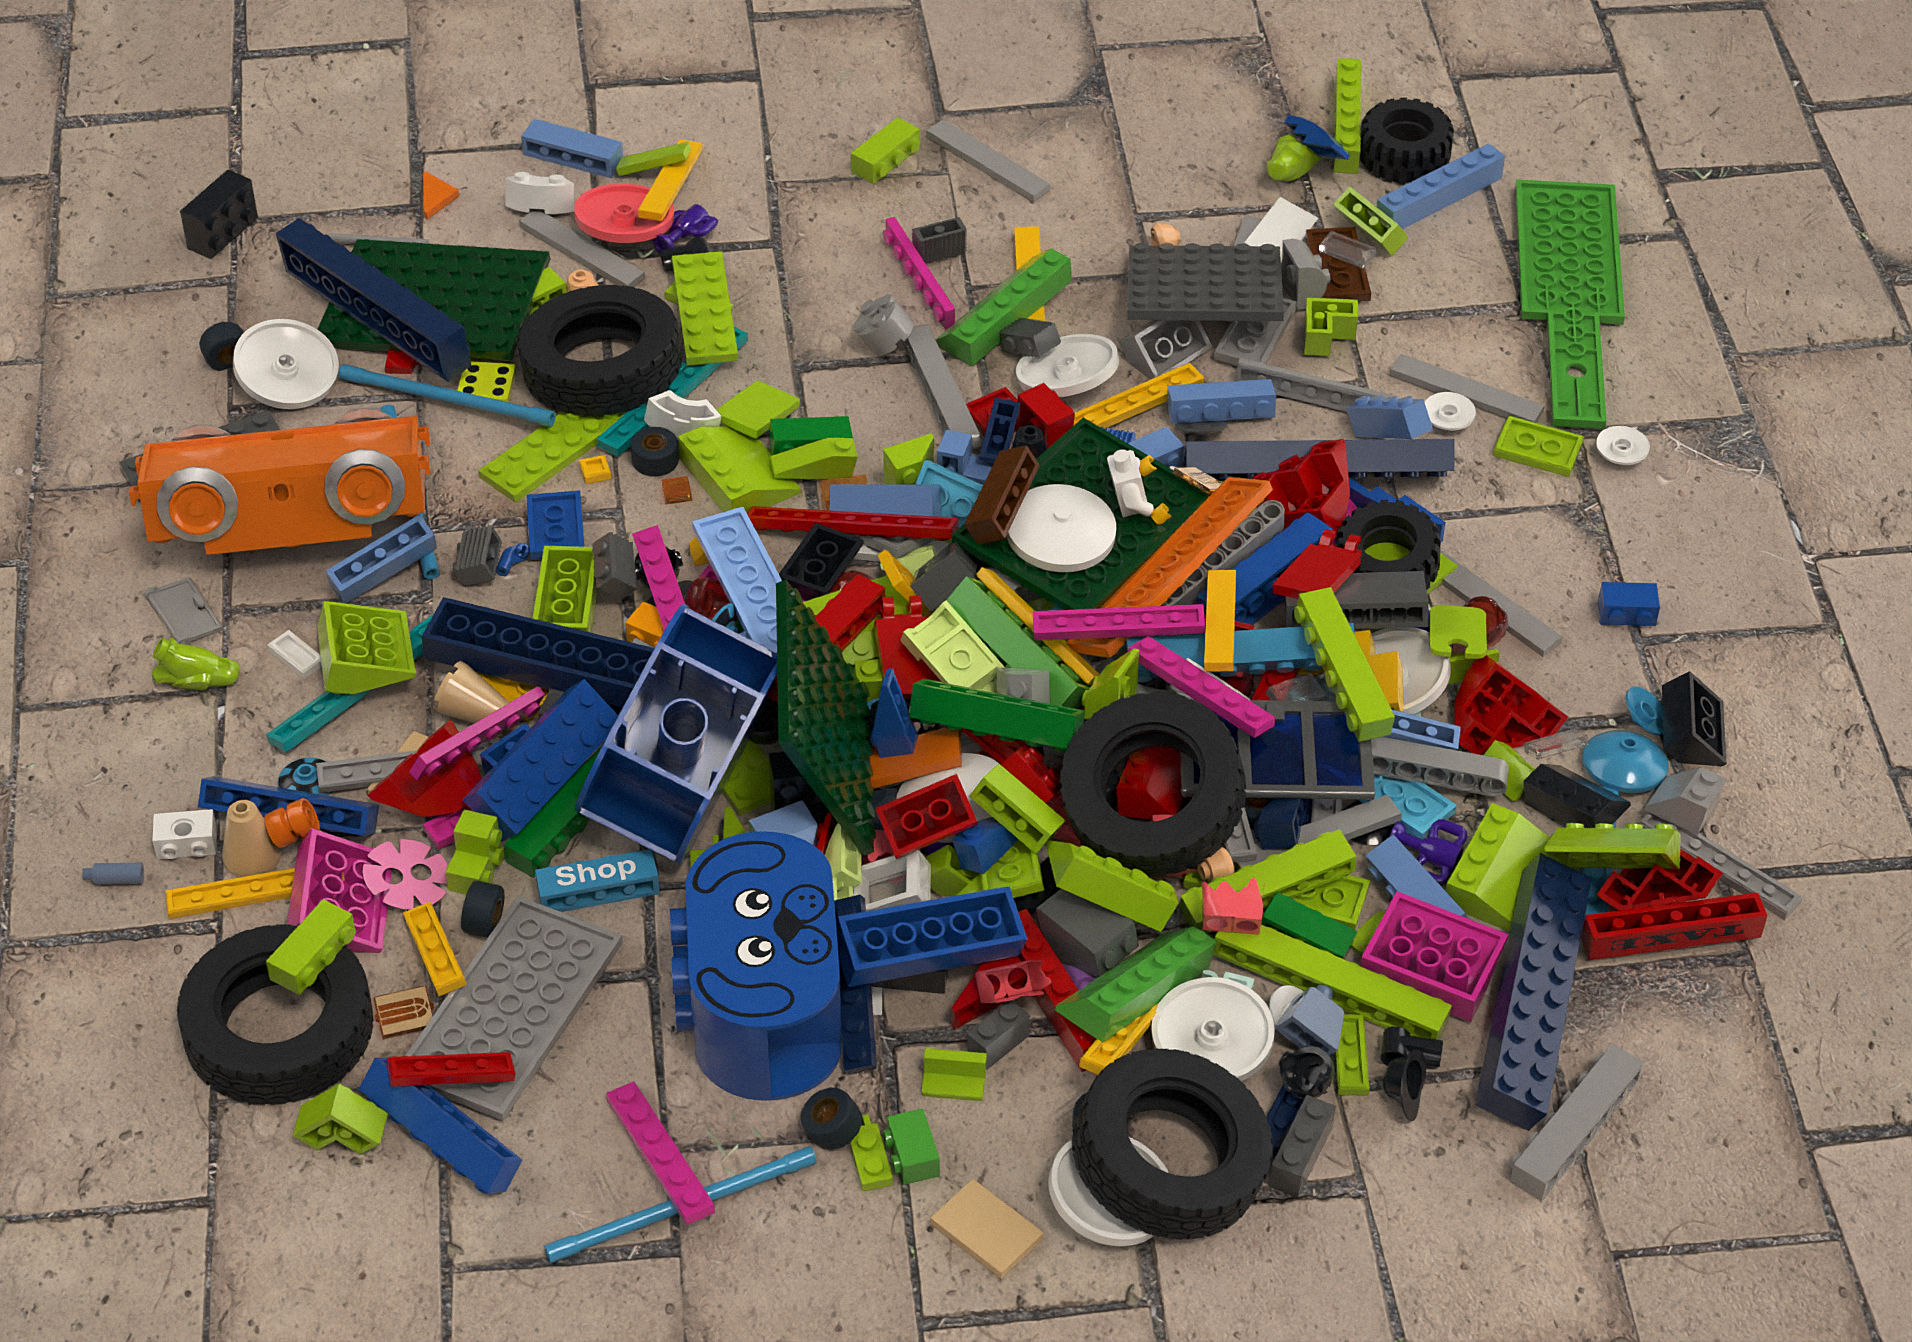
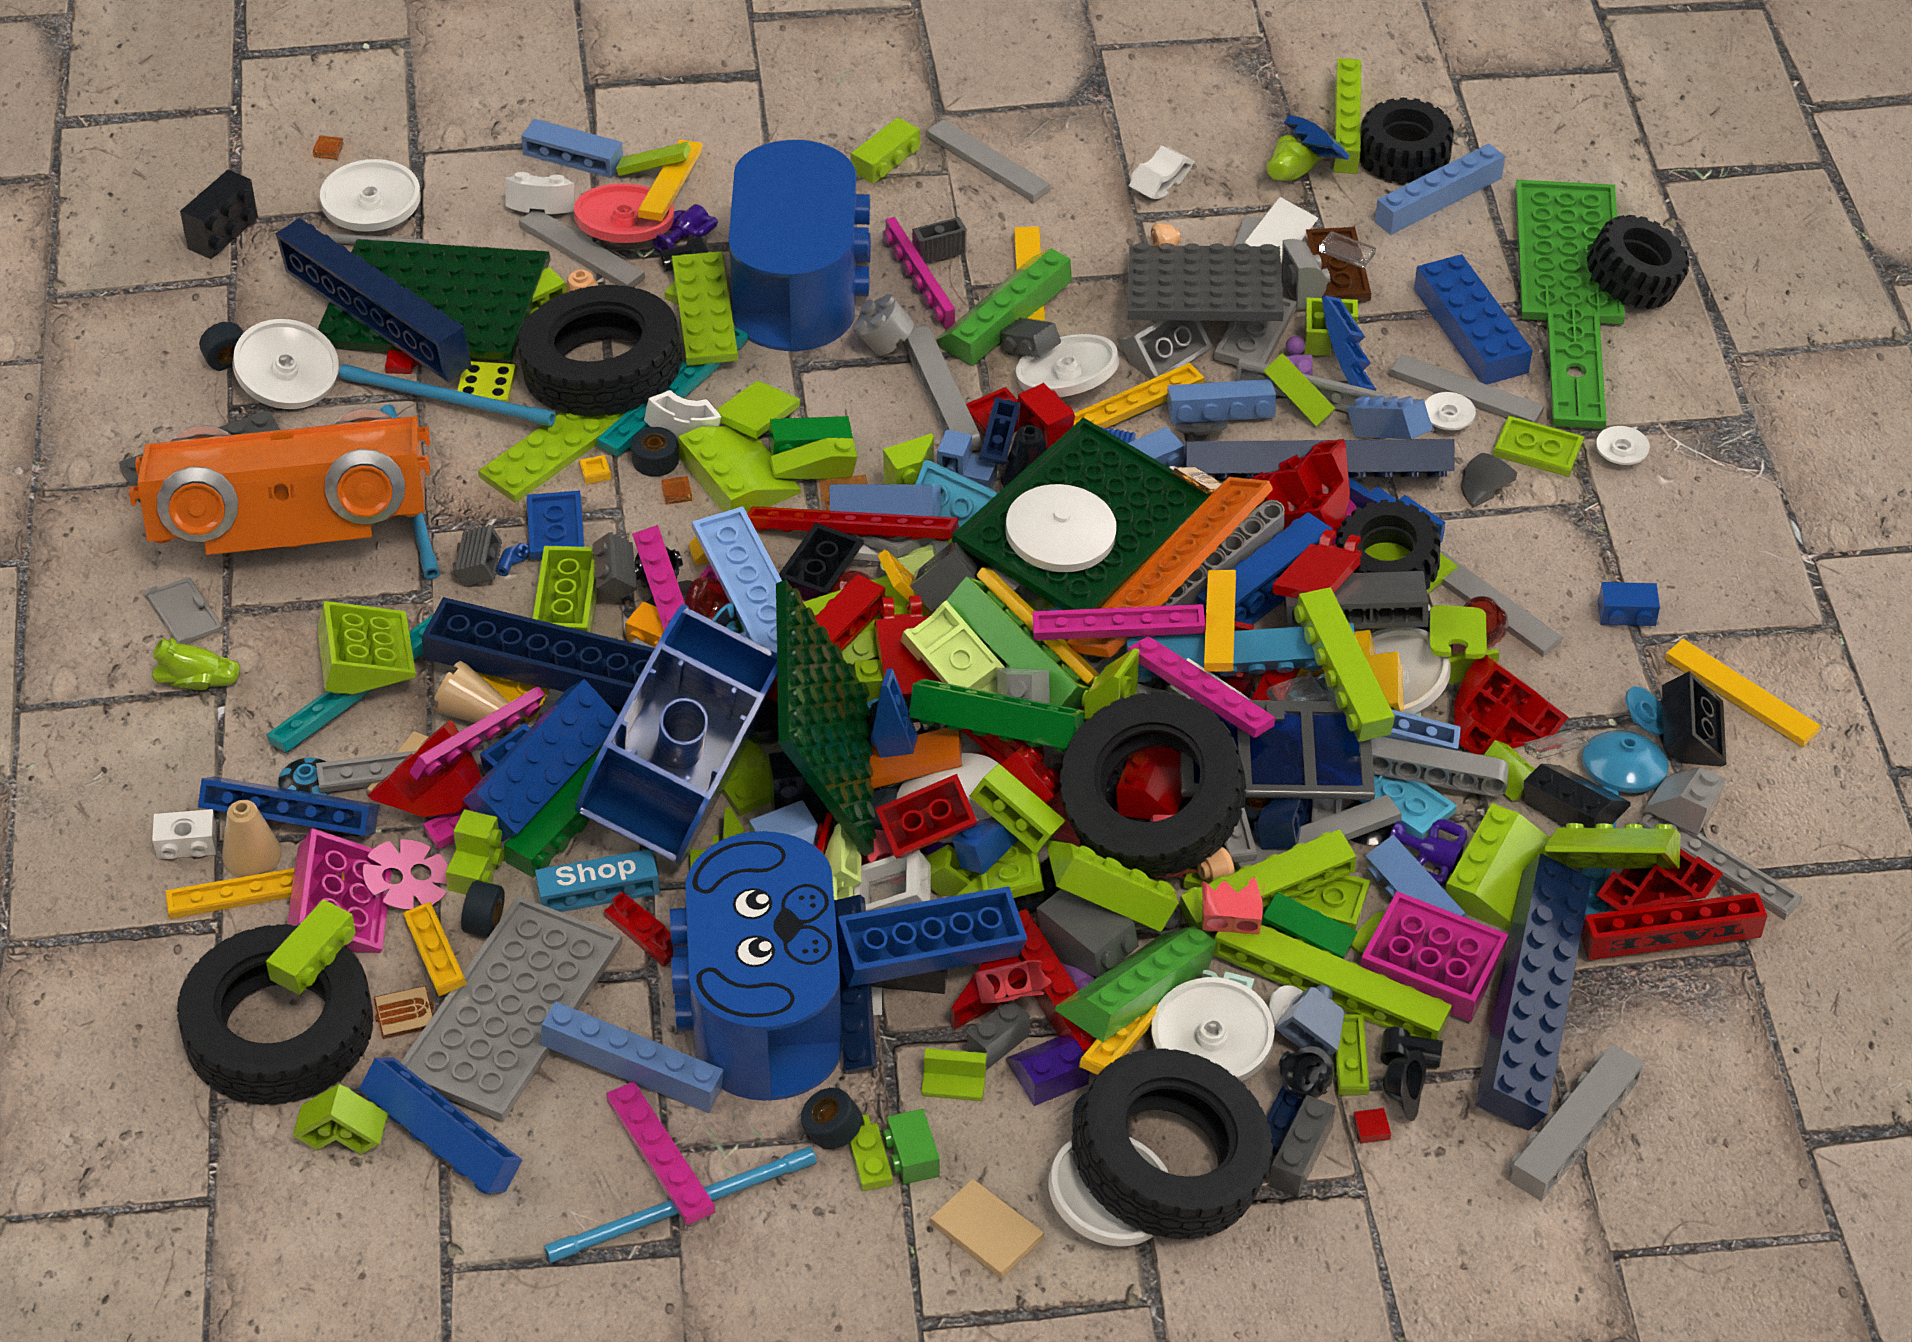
sand blue cylinder [82,862,144,885] -> none
orange wheel [264,798,320,849] -> none
white tile [267,630,322,679] -> none
medium blue brick [326,514,437,604] -> none
red tile [386,1052,516,1086] -> none
orange tile [423,171,459,219] -> none
reddish brown brick [964,445,1040,544] -> none
white torso [1107,450,1171,525] -> none
lime brick [1333,186,1409,256] -> none
none -> clear orange tile [313,135,344,160]
none -> white dish [320,159,420,231]
none -> medium blue brick [541,1001,724,1113]
none -> red plate [604,892,685,967]
none -> blue brick [729,140,871,351]
none -> dark purple slope [1006,1036,1090,1106]
none -> white brick [1129,145,1195,199]
none -> lime tile [1263,353,1337,428]
none -> medium lavender piece [1286,336,1313,376]
none -> blue slope [1322,295,1377,391]
none -> red tile [1353,1108,1391,1143]
none -> blue brick [1414,254,1533,385]
none -> dark grey brick [1462,453,1517,508]
none -> black tyre [1587,215,1690,309]
none -> yellow tile [1665,639,1821,747]

